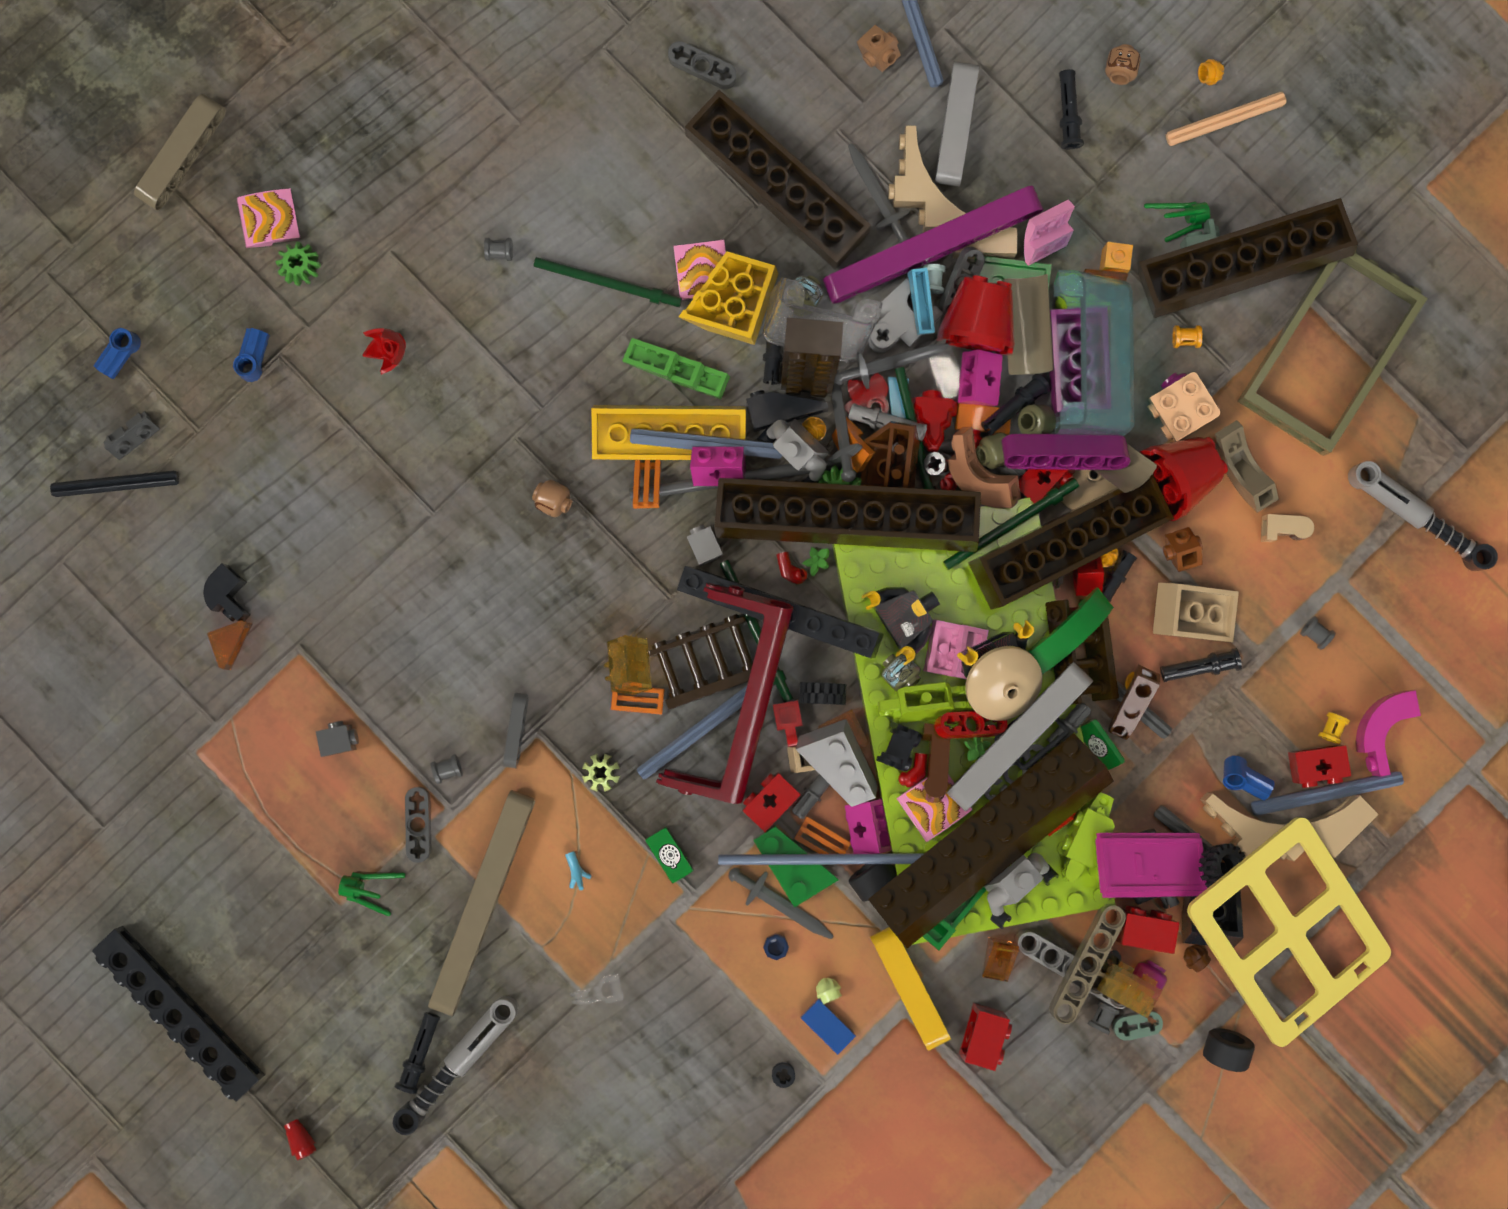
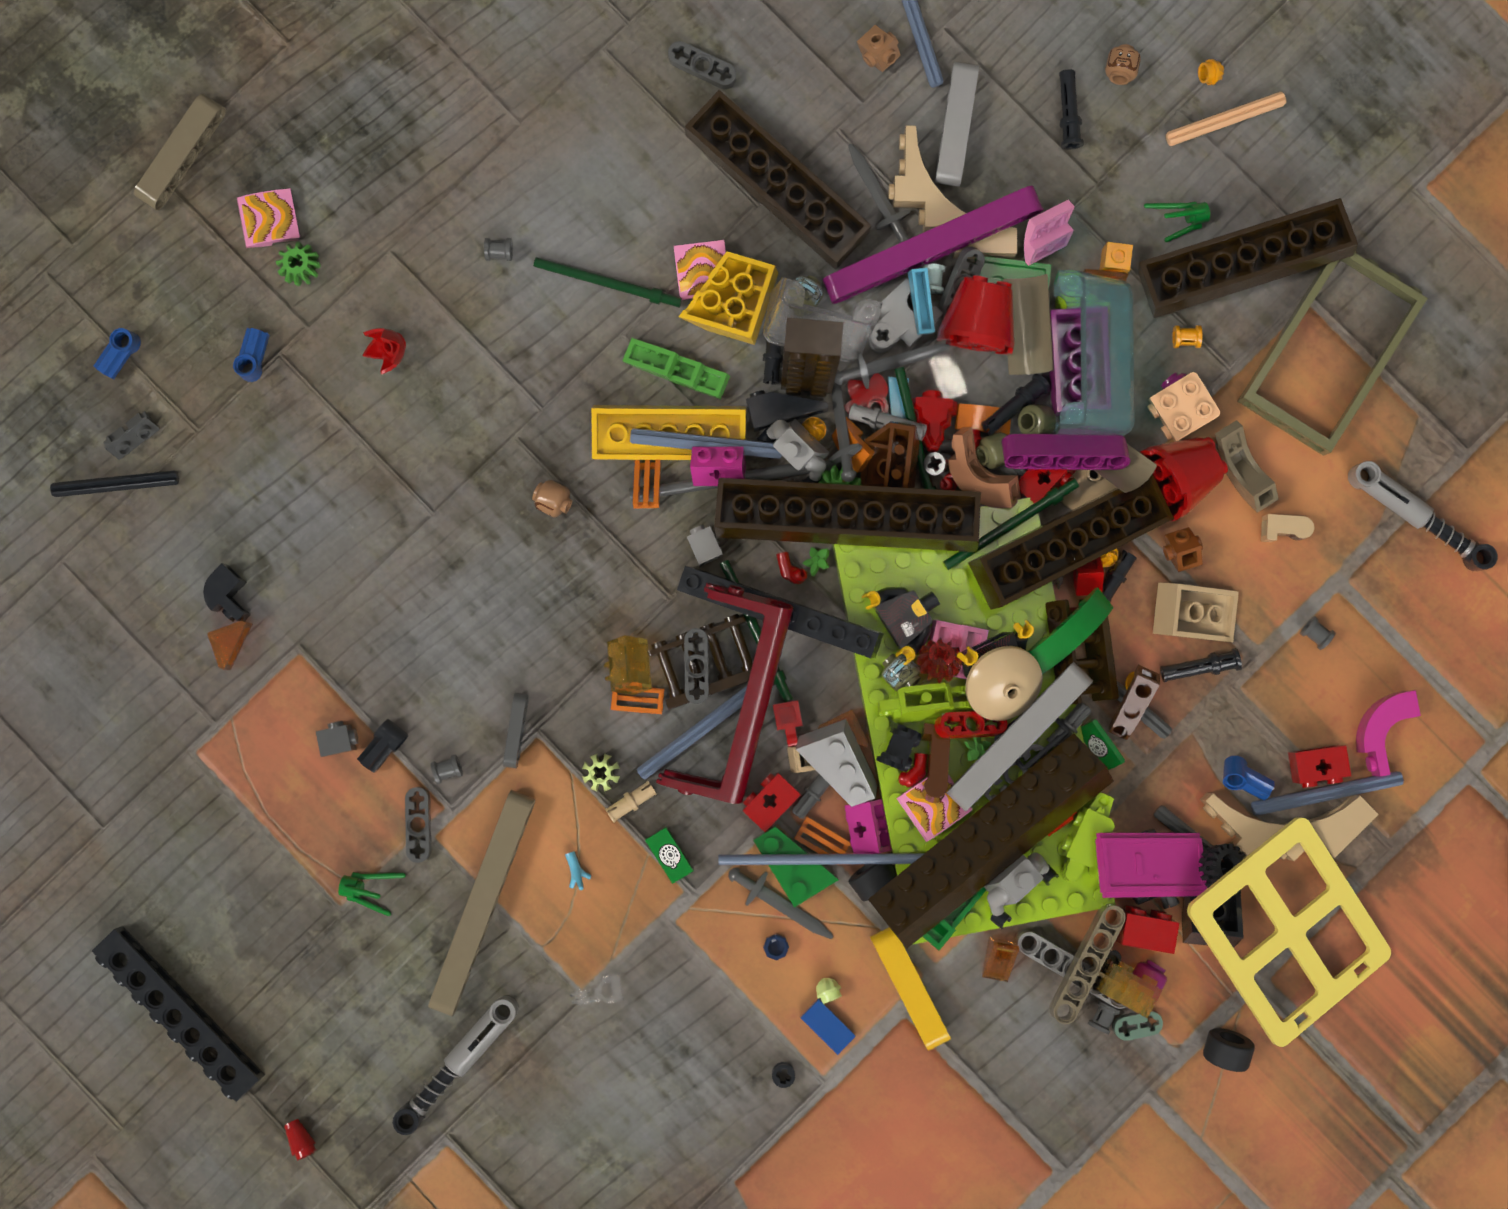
black pin [394,1012,441,1094] -> none
black tyre [799,682,847,705] -> none
dark pink brick [958,350,1003,406] -> none
red brick [959,1003,1012,1071] -> none
sand green bracket [1180,218,1220,248] -> none
reddish brown plate [1183,945,1211,973] -> none
yellow bush [1318,712,1350,745] -> none
none -> black piece [357,719,409,773]
none -> tan pin [605,781,657,823]
none -> dark grey beam [684,628,709,704]
none -> clear red gear [917,637,962,684]

